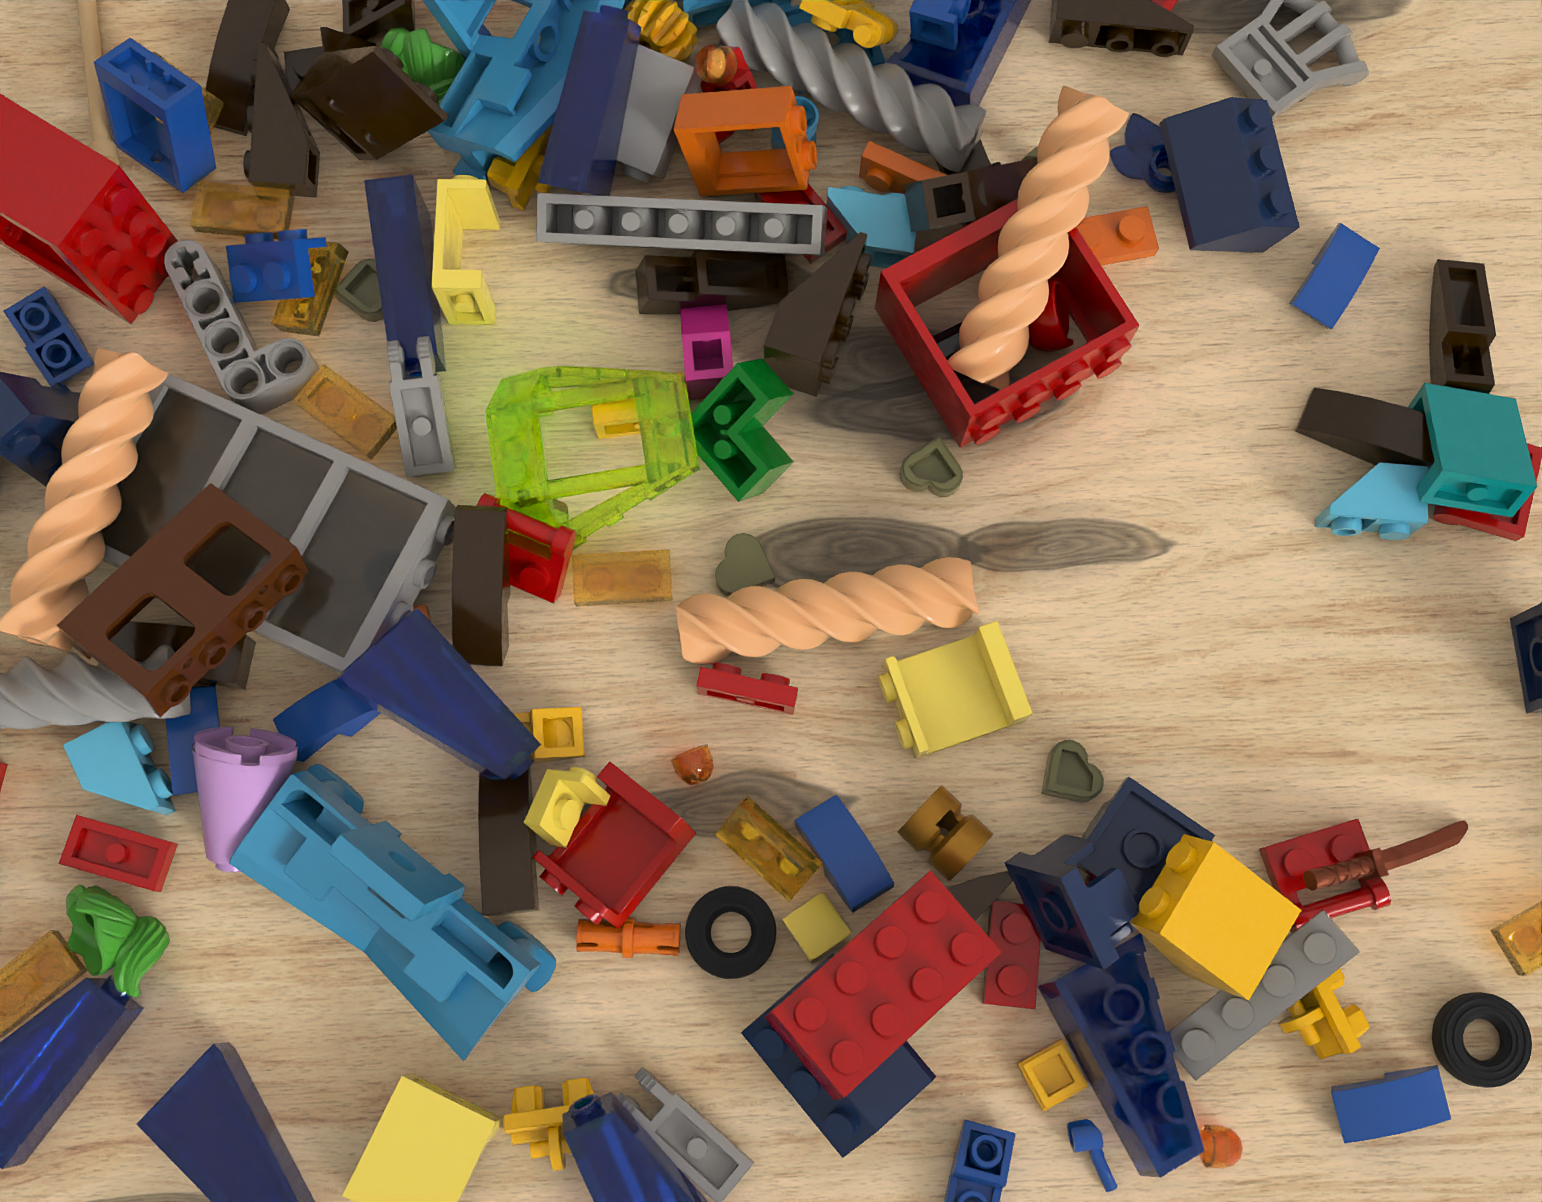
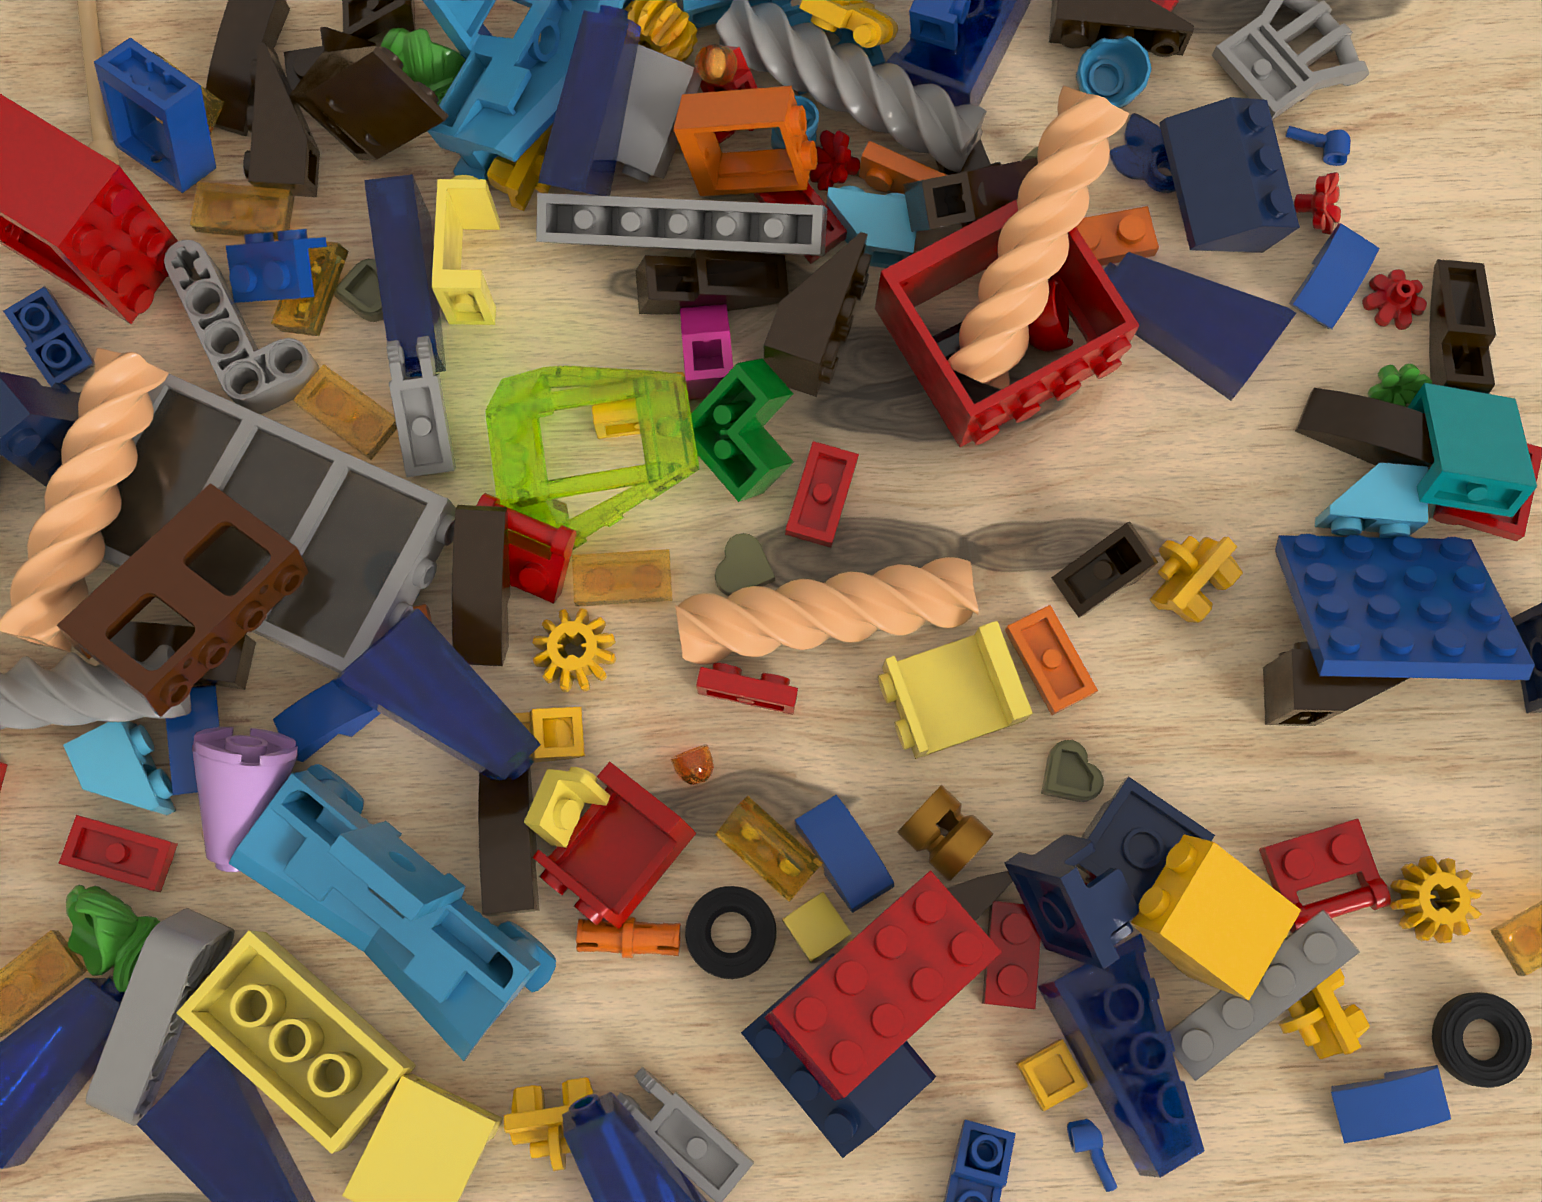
olive tile [900,436,963,497] -> none
clear orange hinge [1198,1124,1243,1169] -> none
copper sword [1303,820,1468,891] -> none
none -> light grey beam [86,908,235,1126]
none -> light yellow brick [176,930,416,1154]
none -> yellow gear [532,608,616,692]
none -> red plate [785,441,859,548]
none -> red plant [809,130,860,191]
none -> orange plate [1005,605,1098,715]
none -> dark brown slope [1051,522,1158,618]
none -> dark azure hair [1076,36,1152,108]
none -> clear blue slope [1104,252,1296,401]
none -> yellow hips [1149,536,1243,623]
none -> dark brown slope [1263,641,1409,726]
none -> blue plate [1275,534,1535,680]
none -> blue hand [1285,126,1351,166]
none -> red plant [1294,172,1341,235]
none -> red plant [1362,269,1427,330]
none -> bright green plant [1368,364,1433,407]
none -> yellow gear [1389,856,1483,943]

